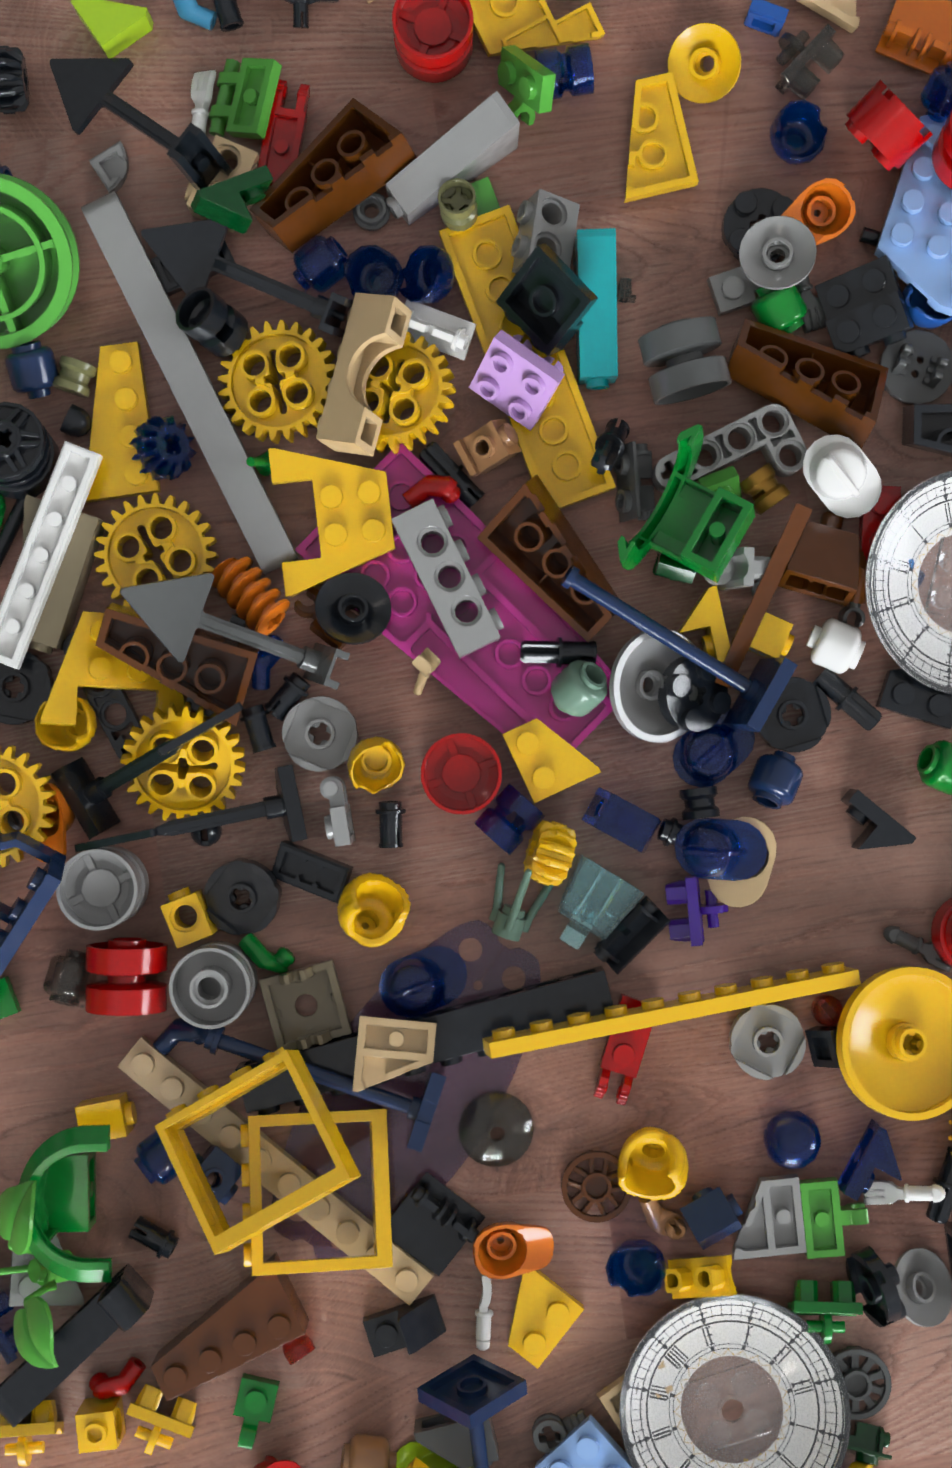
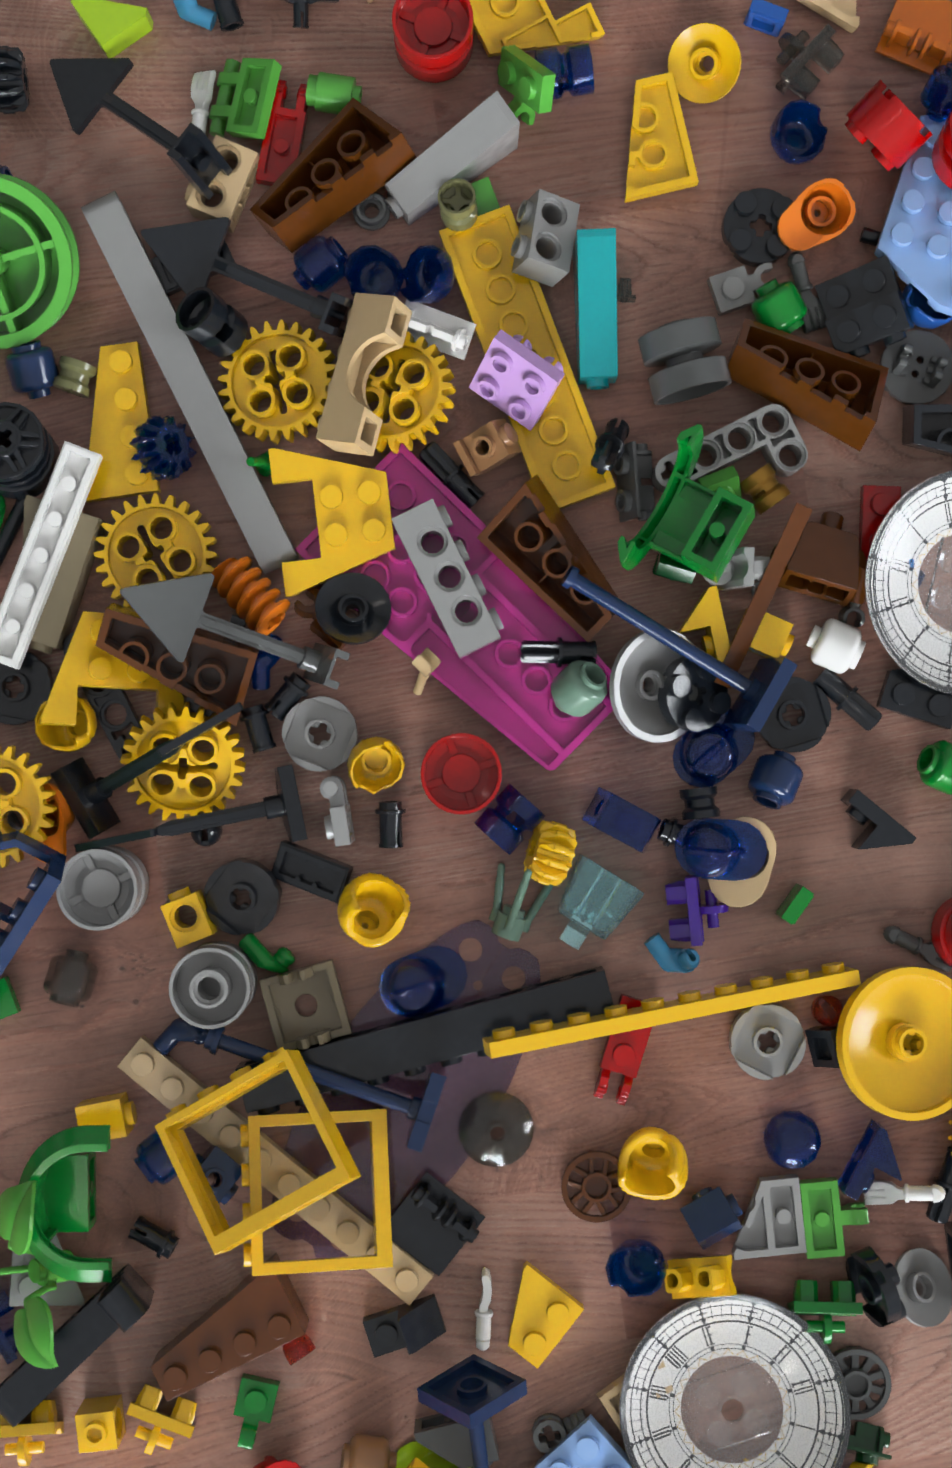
black hinge [60,404,91,437] -> none
red wheel [85,937,168,1016] -> none
light grey tile [89,141,129,193] -> none
red arm [89,1357,146,1400] -> none
dark green slope [191,165,273,234] -> none
tan wing [352,1016,437,1092] -> none
red arm [402,474,461,508] -> none
orange cap [473,1221,554,1279] -> none
black plate [496,243,598,356] -> none
yellow wing [502,718,601,803] -> none
black hinge [594,895,671,975] -> none
medium nougat arm [638,1197,686,1240] -> none
light grey dish [739,216,817,290] -> none
white piece [803,434,882,518] -> none
none -> bright green brick [306,72,362,114]
none -> dark azure arm [644,933,700,973]
none -> green tile [775,883,814,925]

